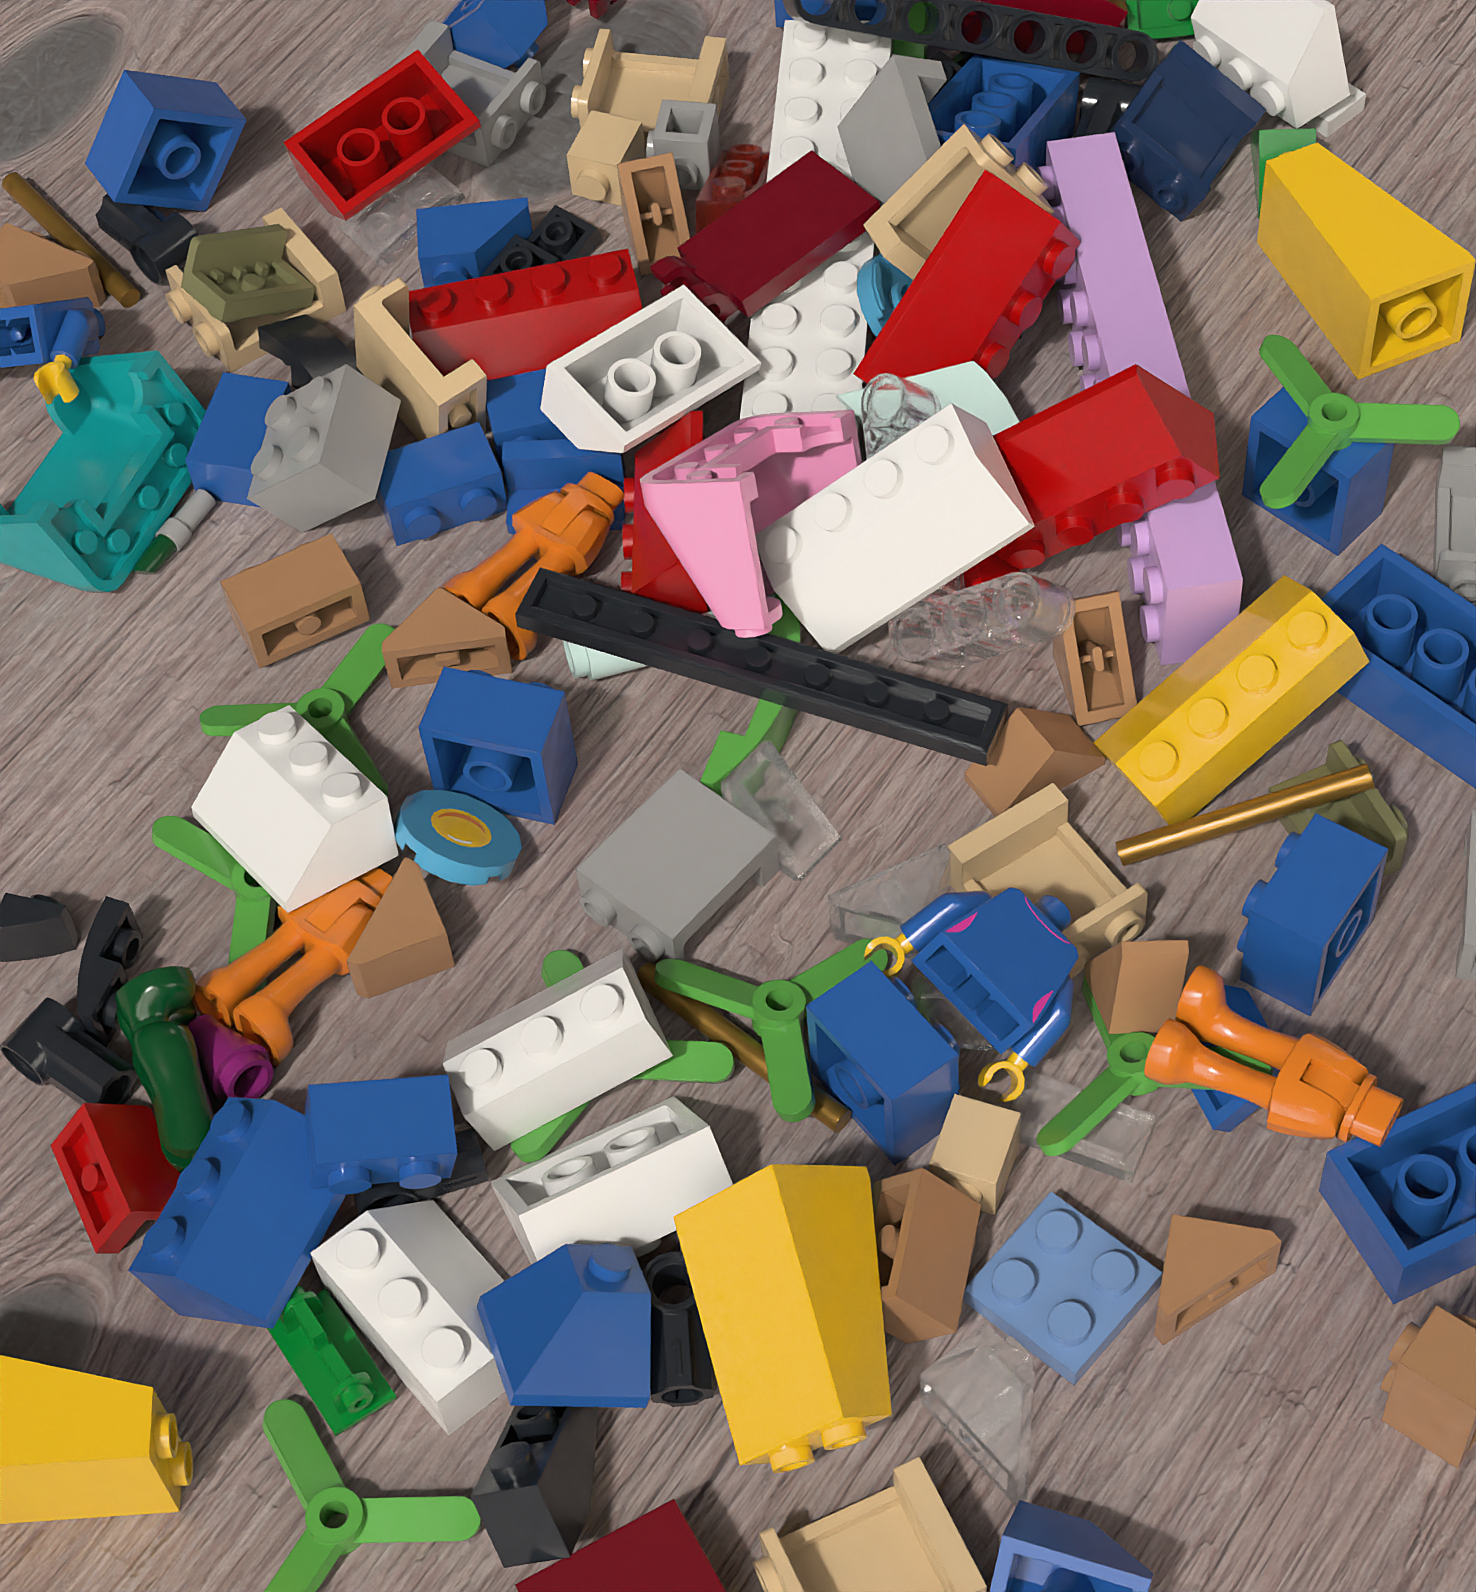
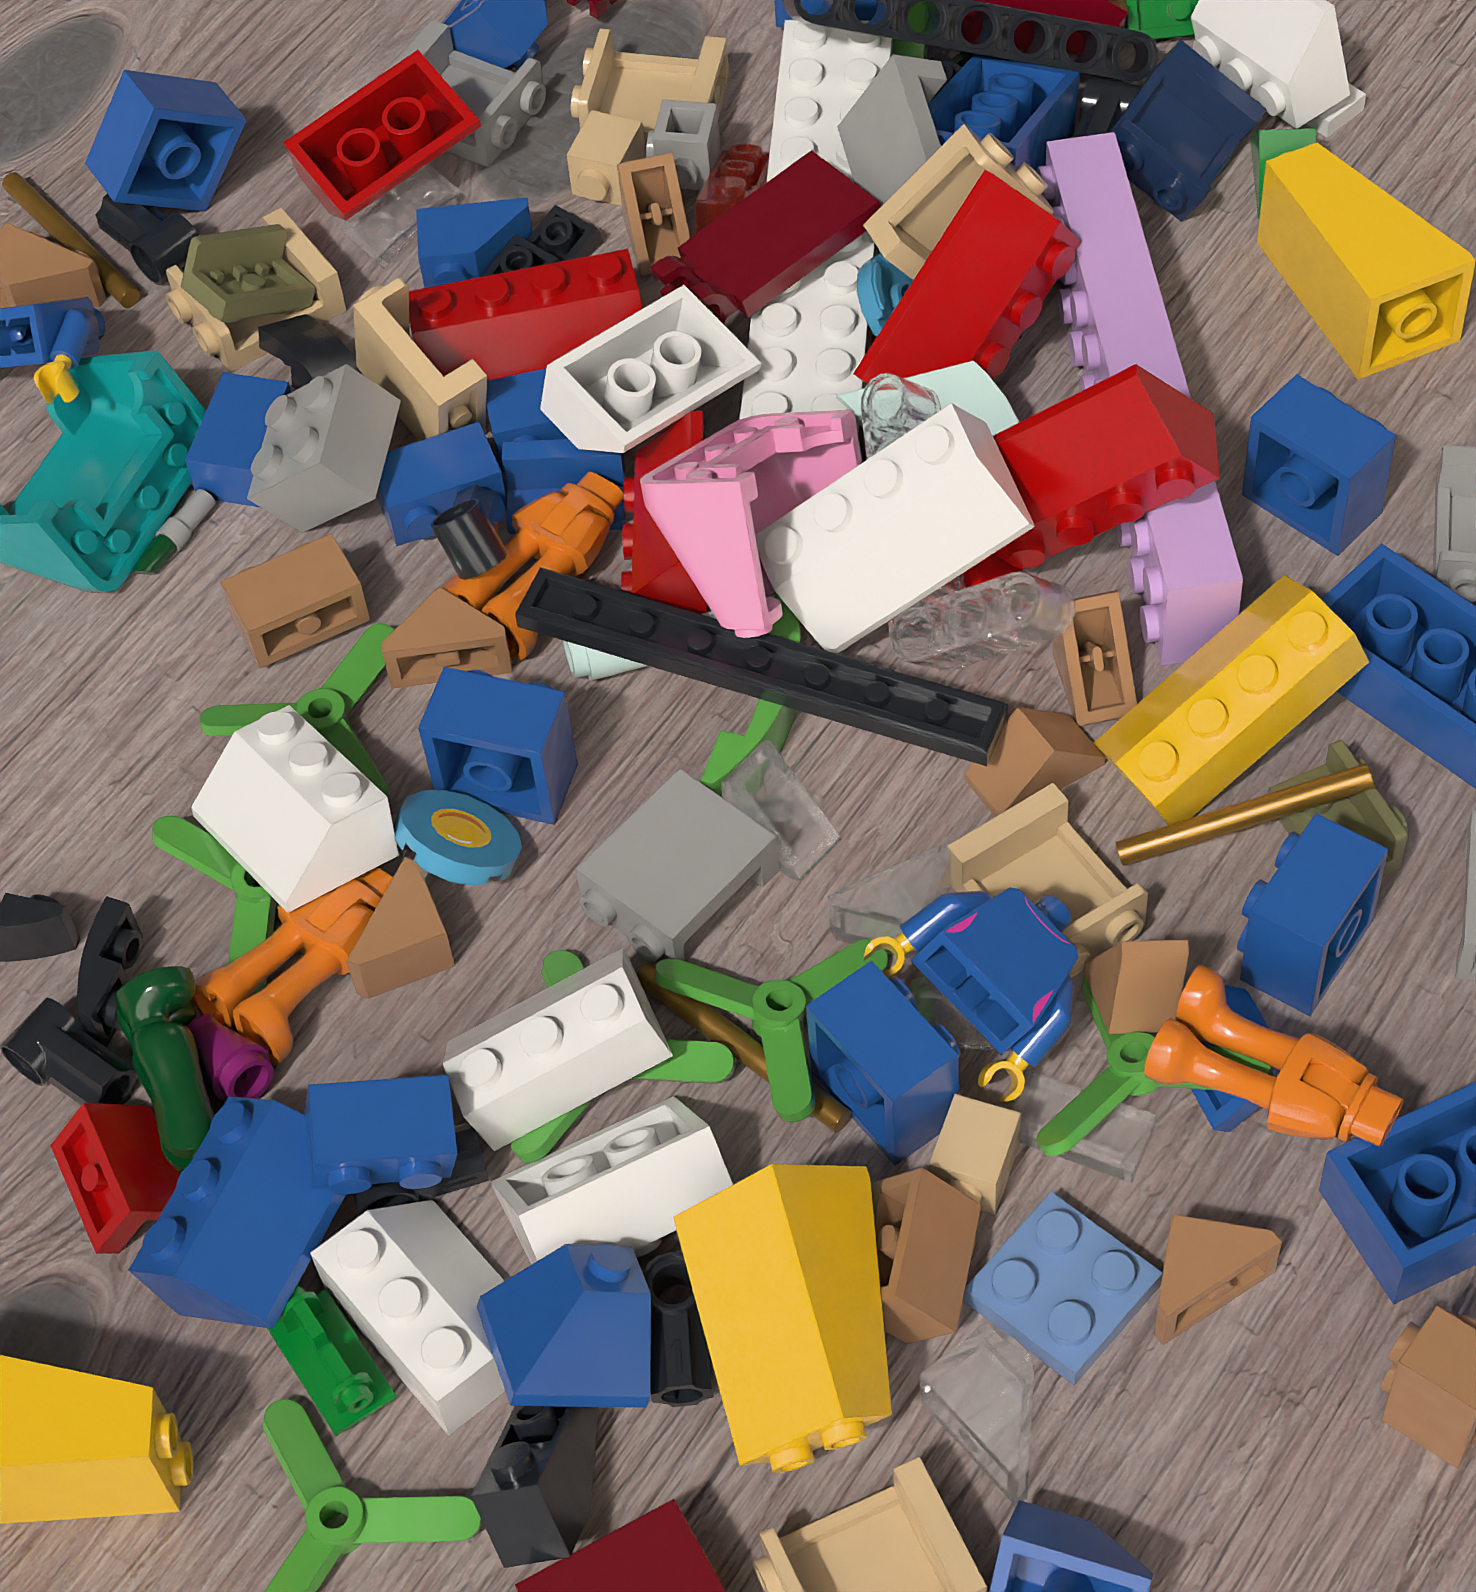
bright green piece [1259,335,1460,509] -> none
none -> black piece [430,484,508,580]

